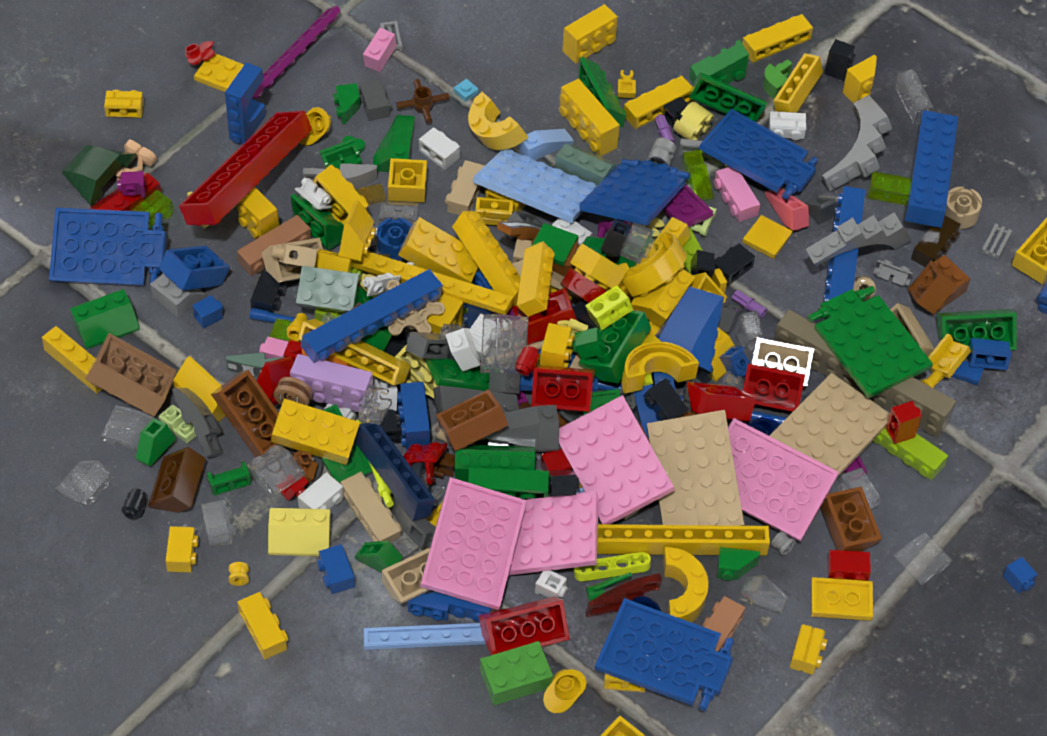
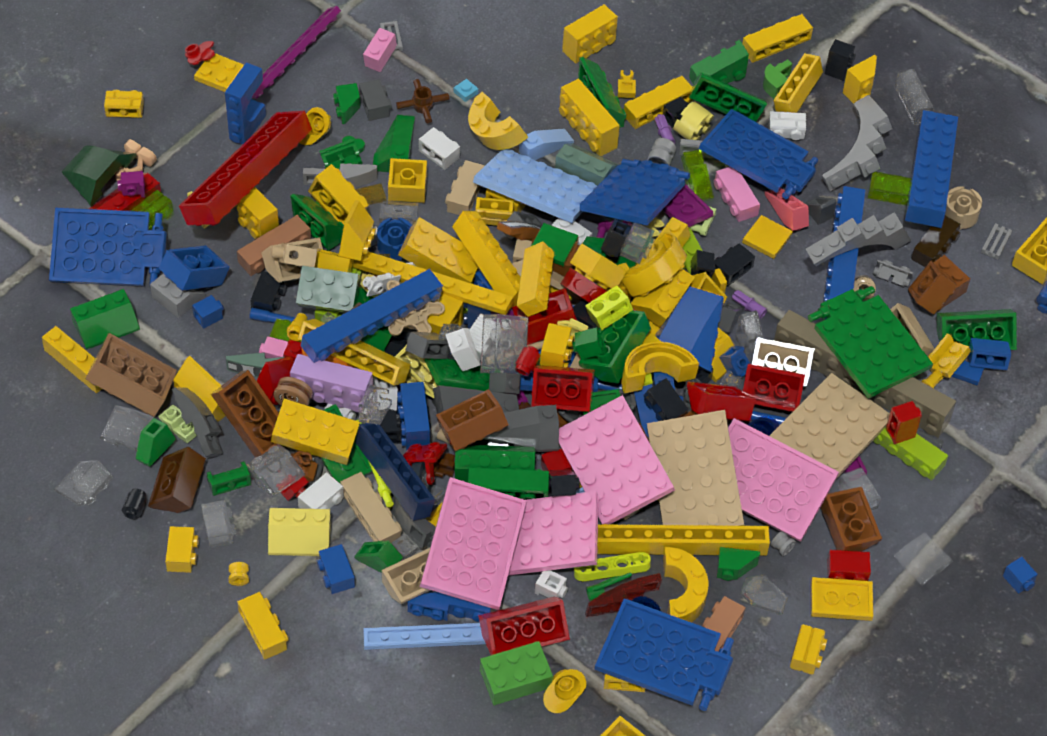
white hinge [295,178,332,210] -> none

